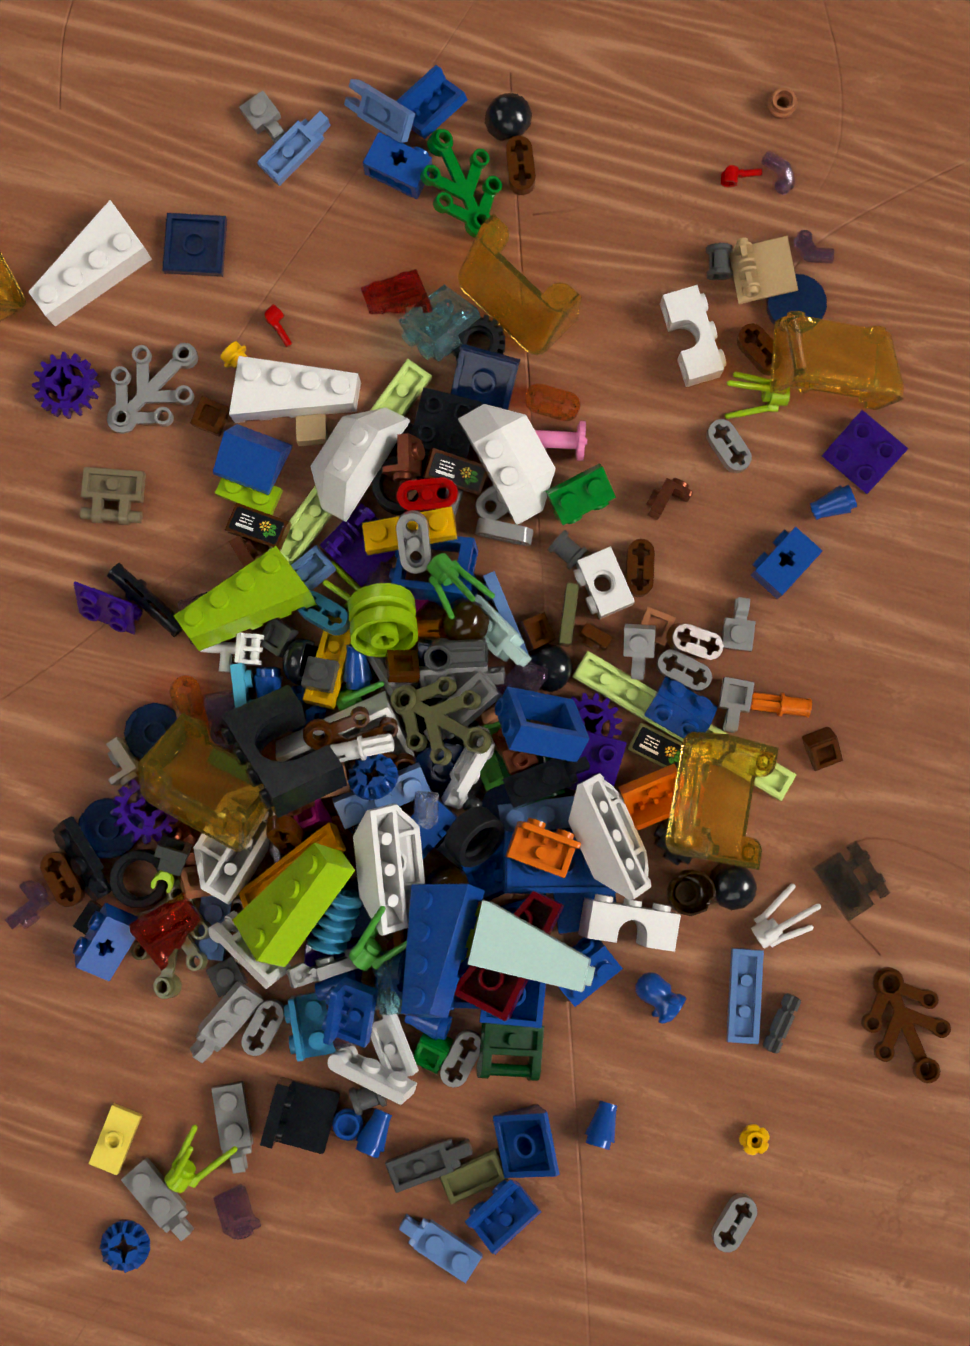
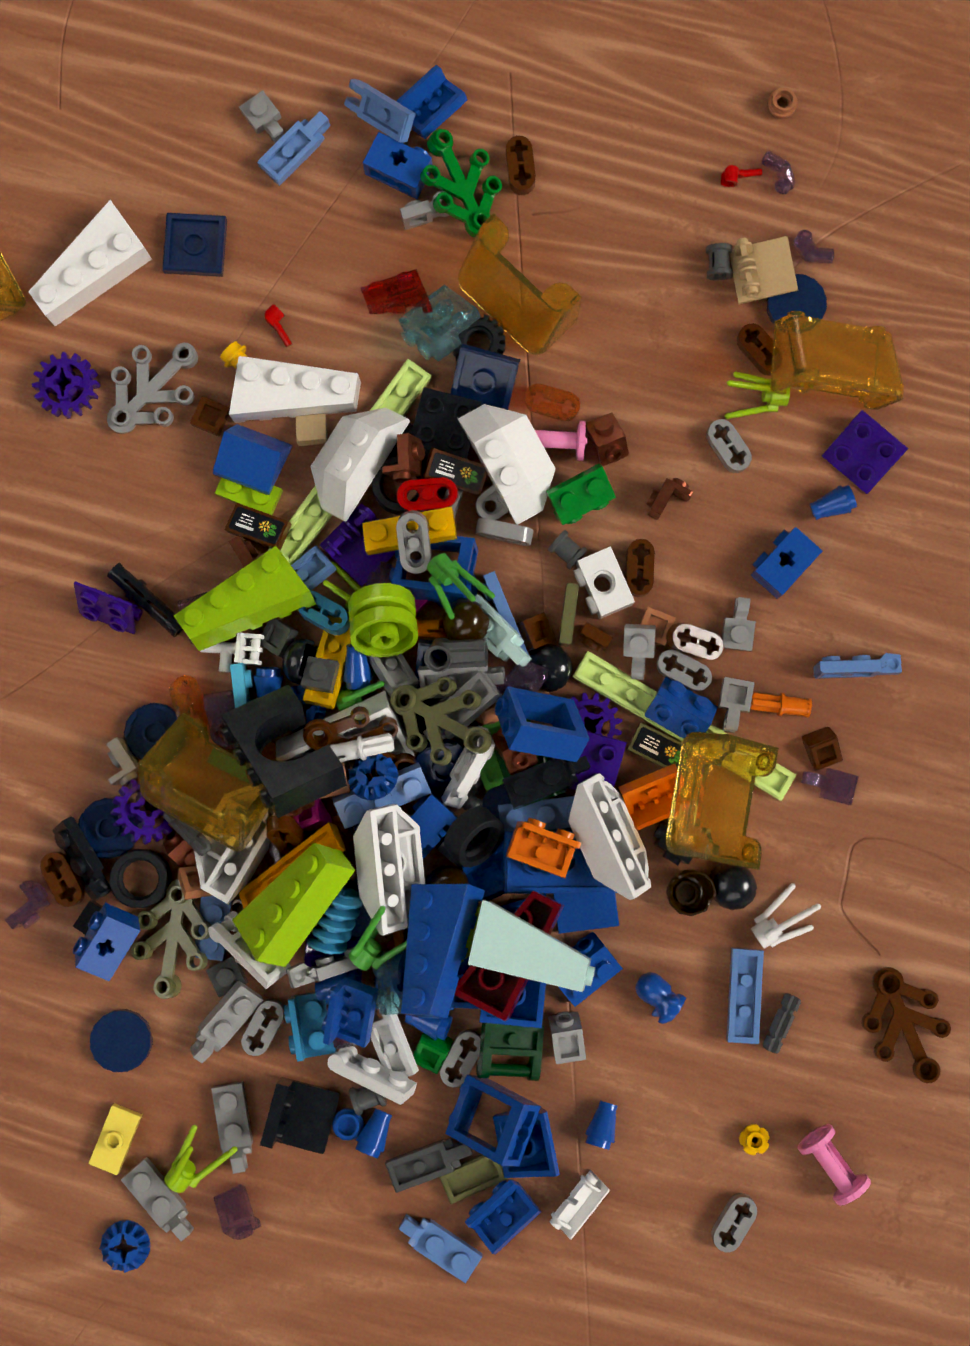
dark tan plate [80,467,146,525] -> none
clear red wing [129,893,201,971] -> none
pearl dark grey piece [151,835,192,893] -> none
reddish brown plate [386,650,420,683] -> none
clear slope [414,791,439,829] -> none
black hair [484,93,532,141] -> none
white arch [578,894,681,952] -> none
white arch [660,285,726,387] -> none
clear smoke plate [813,841,890,921] -> none
none -> dark blue tile [90,1009,153,1072]
none -> dark grey axle [163,806,212,856]
none -> light grey plate [400,191,449,230]
none -> blue window [445,1074,541,1166]
none -> light grey bracket [548,1012,586,1064]
none -> white hinge [549,1170,610,1240]
none -> copper bracket [586,412,629,466]
none -> bright pink hose [797,1124,871,1206]
none -> plate [801,768,859,806]
none -> medium blue hinge [813,653,902,679]

